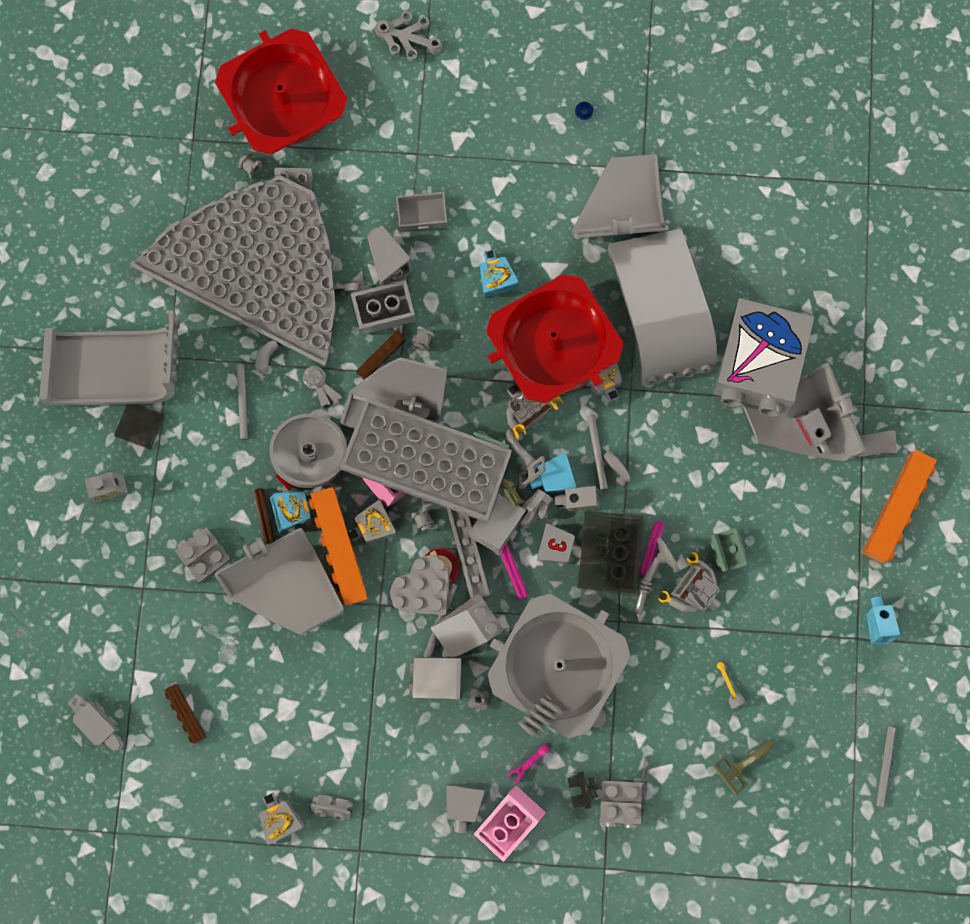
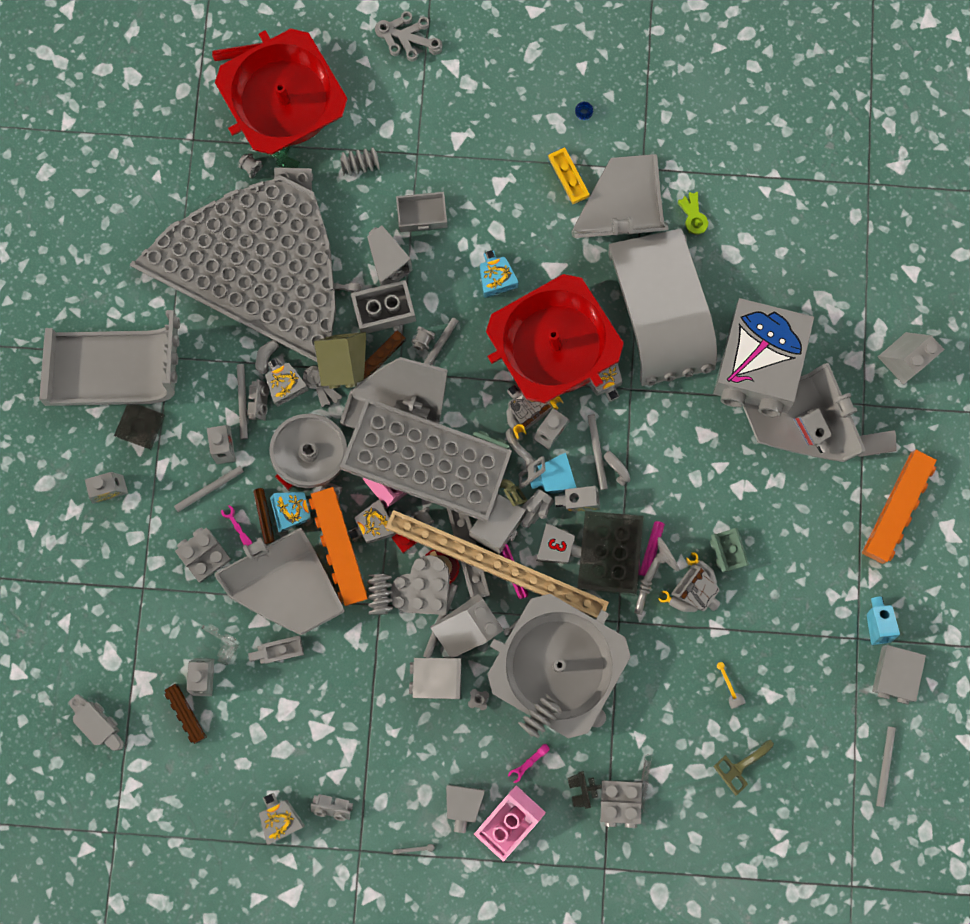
none -> light grey bar [174,466,244,512]
none -> light grey torso [187,658,215,697]
none -> light grey torso [207,425,236,465]
none -> red axle [212,43,262,61]
none -> dark pink piece [221,505,253,546]
none -> light grey hinge [247,380,269,421]
none -> light grey hinge [248,636,304,664]
none -> light grey torso [265,358,309,407]
none -> clear green piece [269,145,300,168]
none -> olive slope [314,332,366,389]
none -> light grey piece [340,147,380,176]
none -> light grey piece [368,574,393,615]
none -> tan plate [385,510,609,619]
none -> red plate [392,534,417,554]
none -> light grey hinge [393,844,435,854]
none -> light grey bar [424,318,459,365]
none -> light grey torso [534,408,570,450]
none -> yellow plate [548,147,590,204]
none -> lime piece [678,192,709,235]
none -> light grey brick [872,645,926,705]
none -> light grey slope [878,332,945,384]

